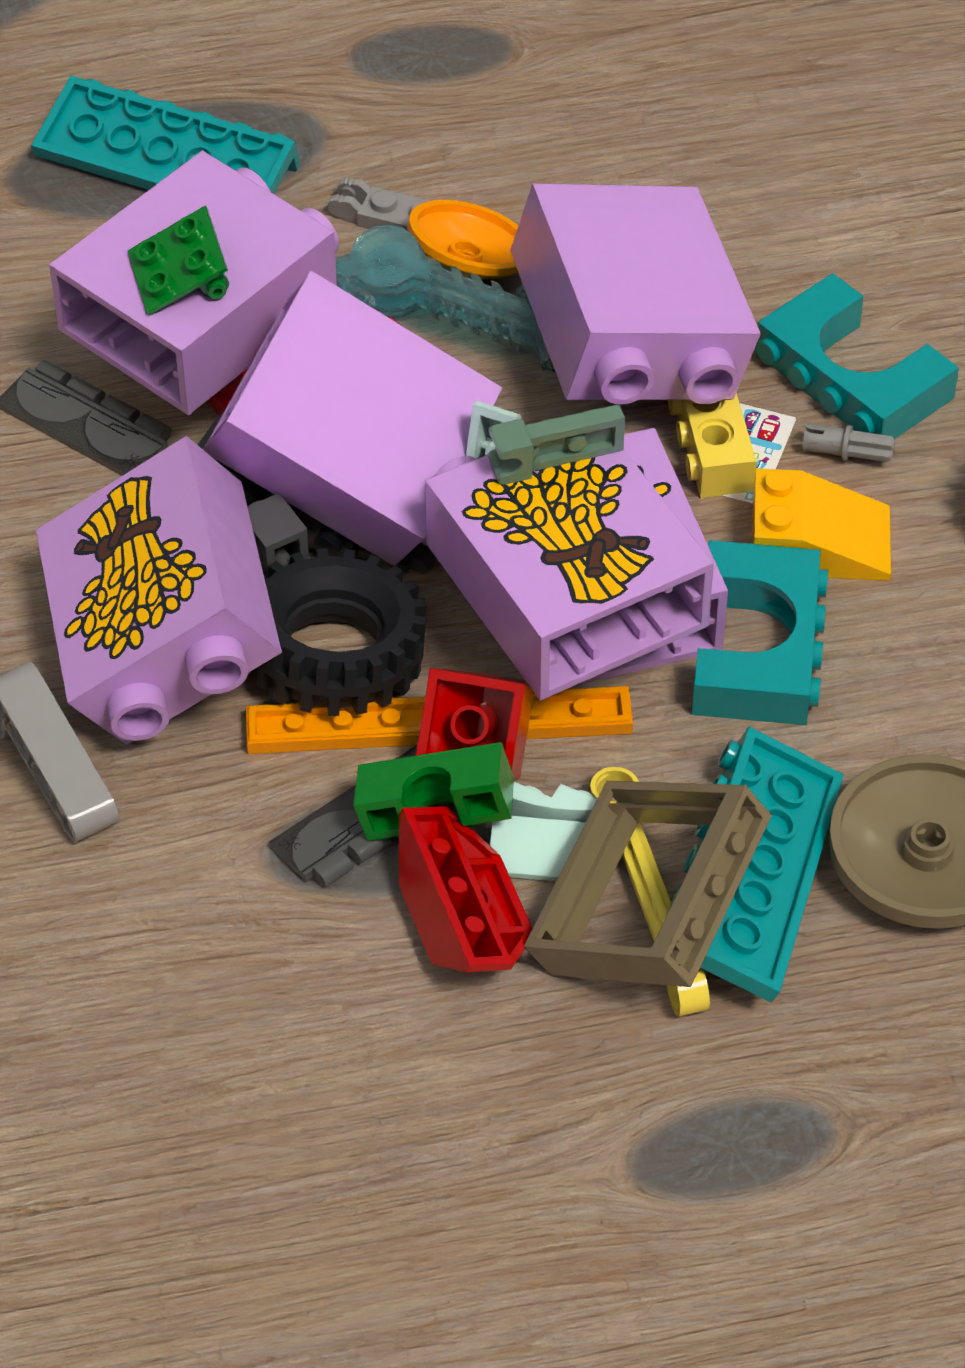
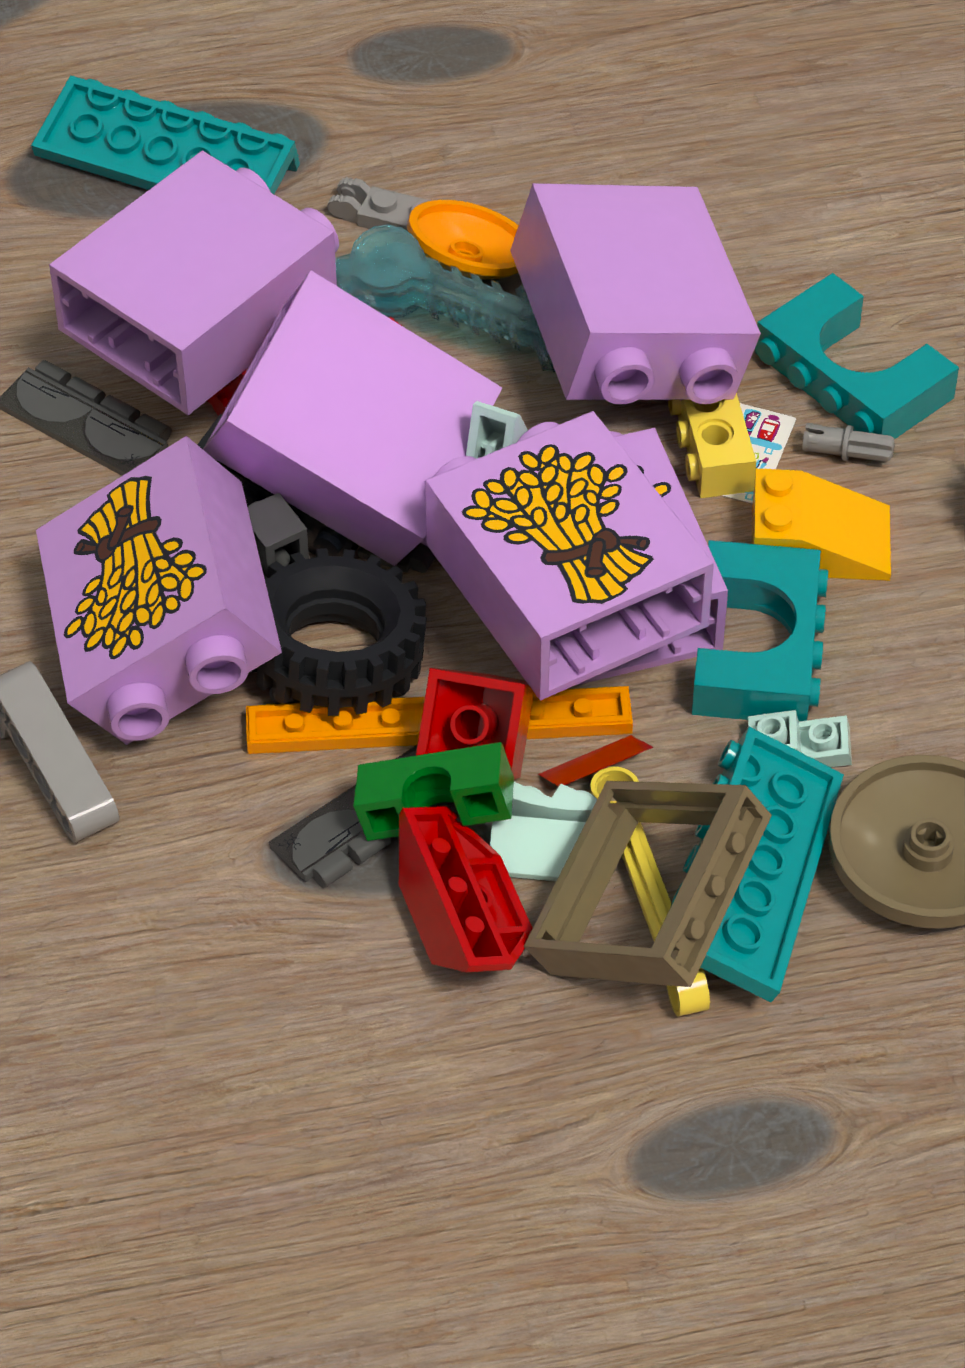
green hinge [128,205,229,316] -> none
sand green plate [488,404,625,485] -> none
none -> red sticker [538,735,653,787]
none -> light aqua slope [748,710,852,767]

